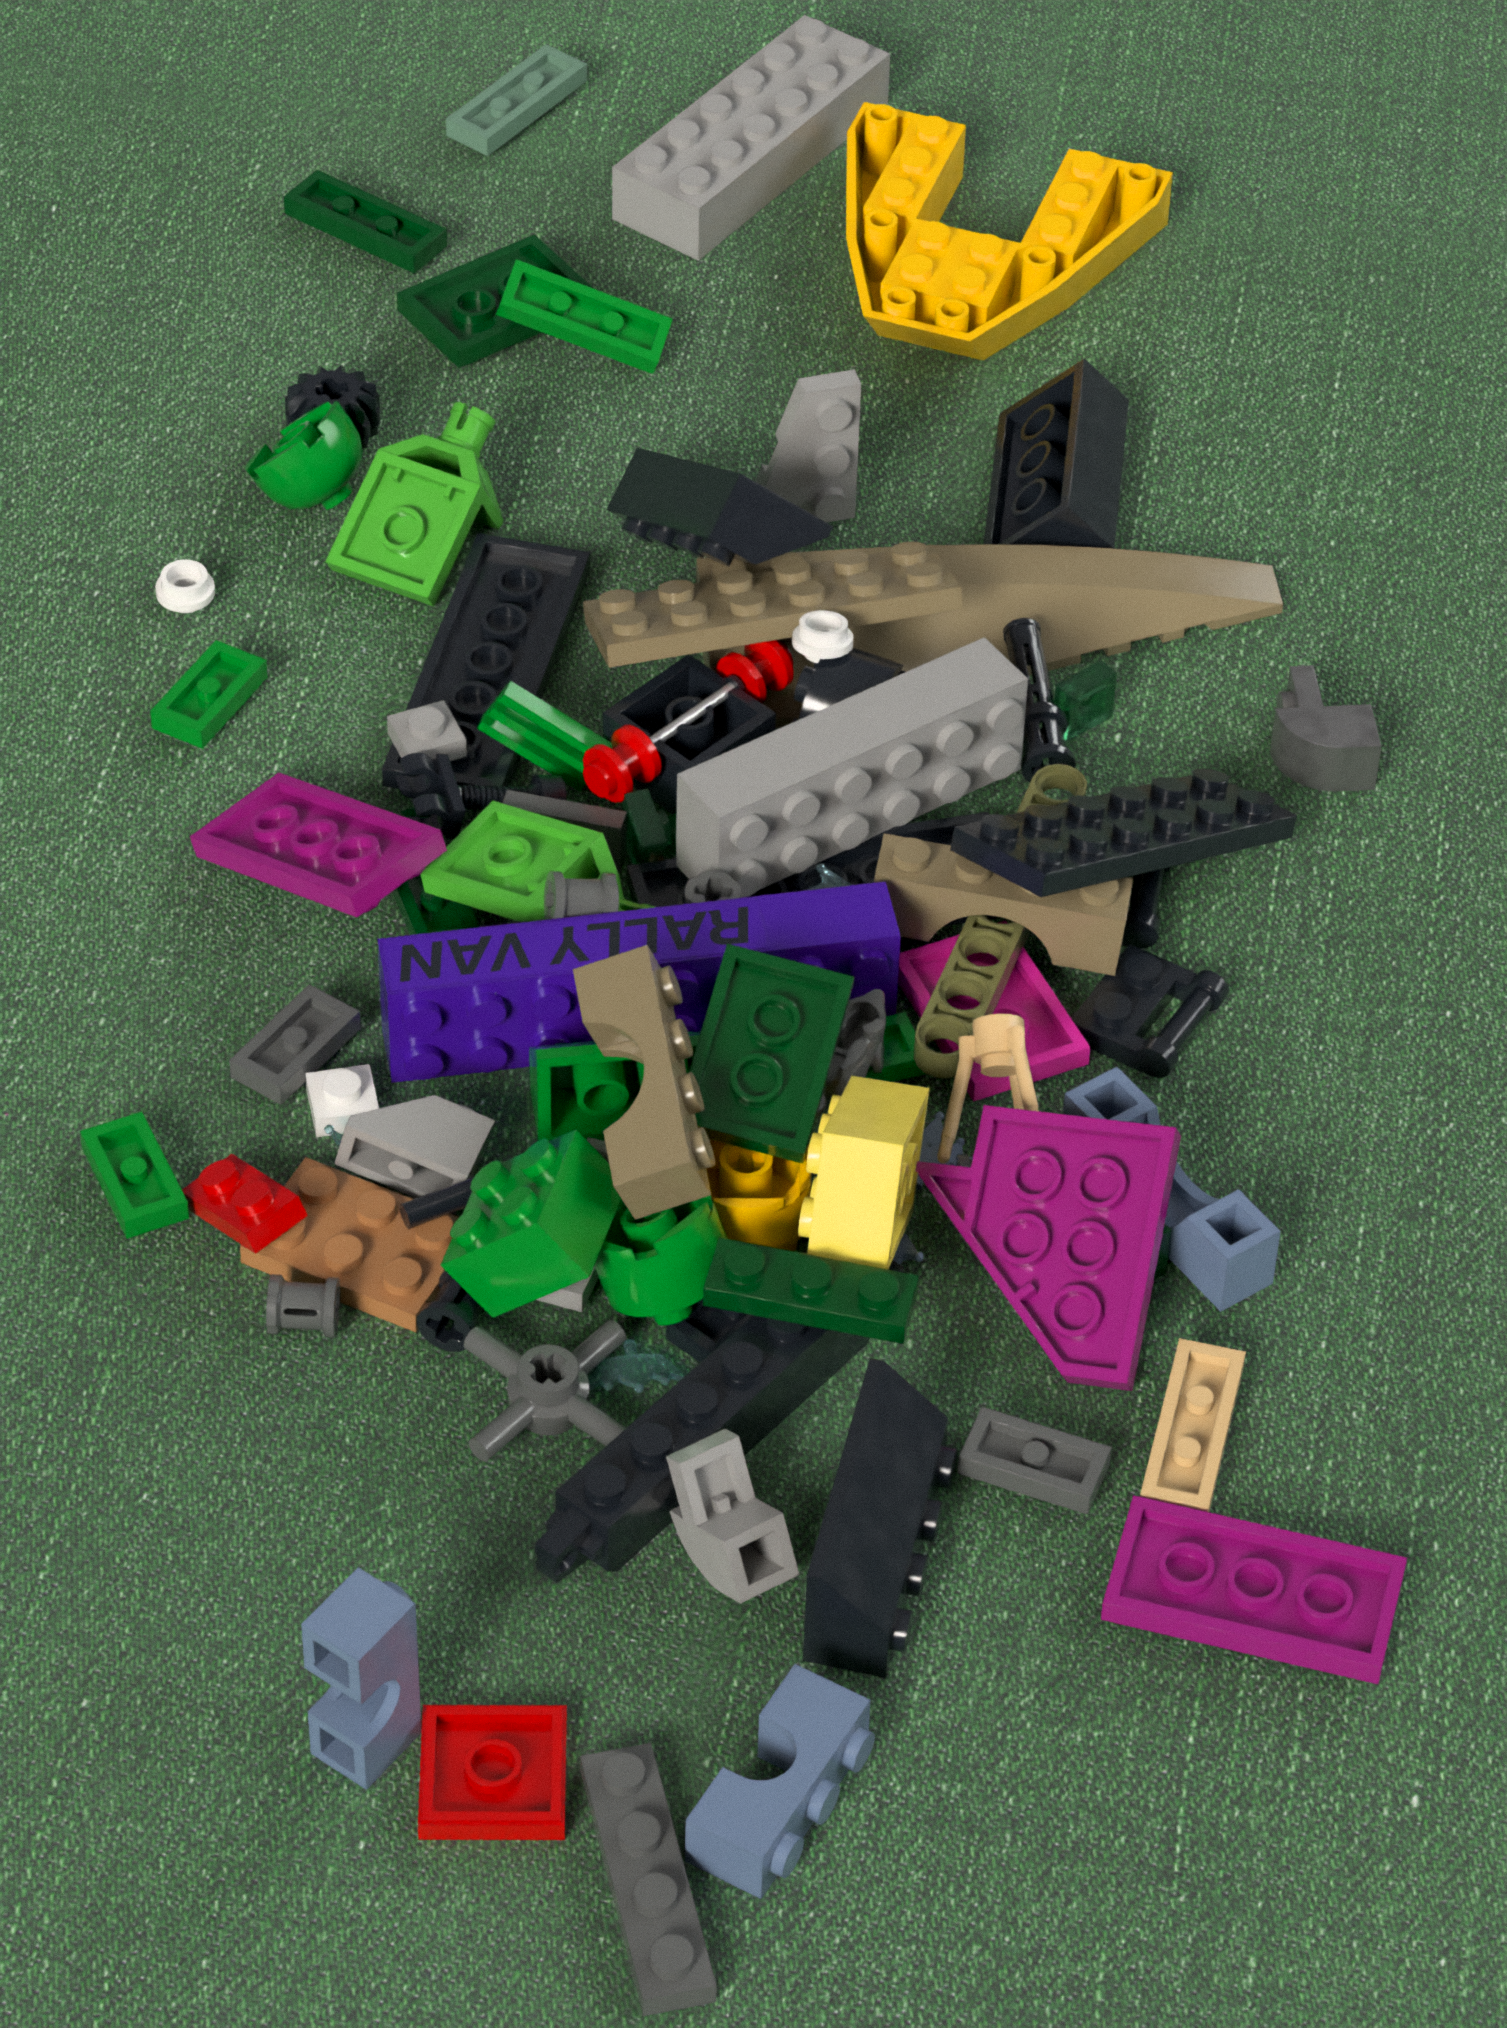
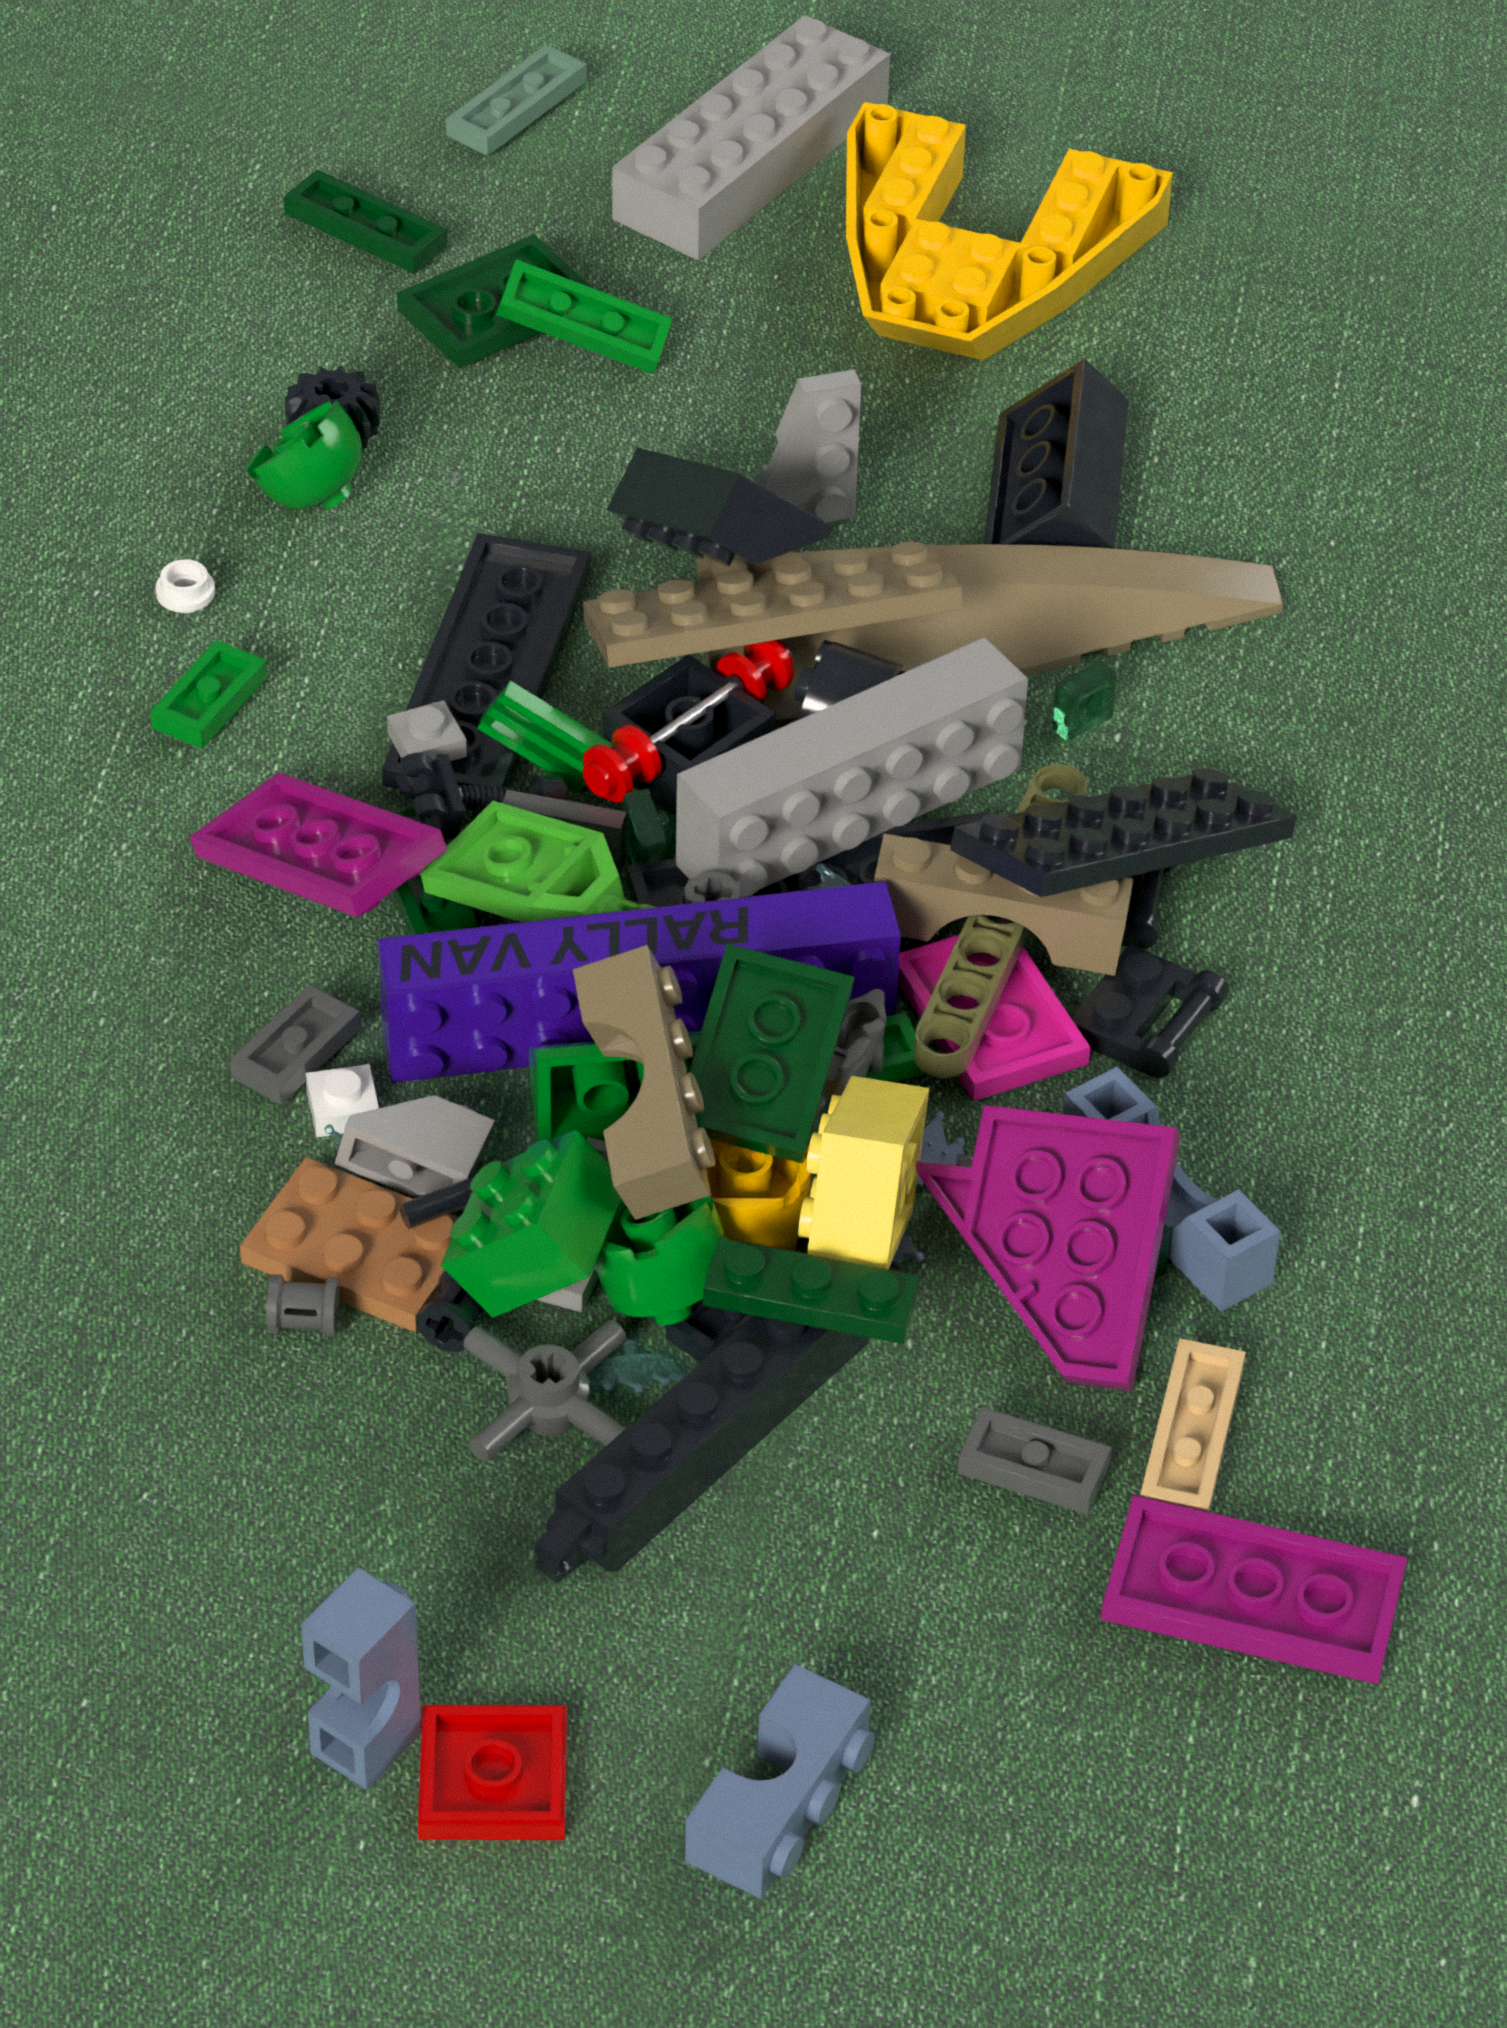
green plate [80,1111,189,1239] -> none
red plate [182,1154,308,1254] -> none
bright green plate [325,402,504,607] -> none
dark grey bush [544,871,619,920] -> none
dark grey plate [580,1743,717,2016] -> none
light grey brick [666,1429,799,1604] -> none
white plate [792,610,853,663] -> none
black slope [803,1358,957,1678] -> none
tan plant [937,1014,1039,1163] -> none
black pin [1003,618,1076,783] -> none
flat silver brick [1270,665,1381,791] -> none

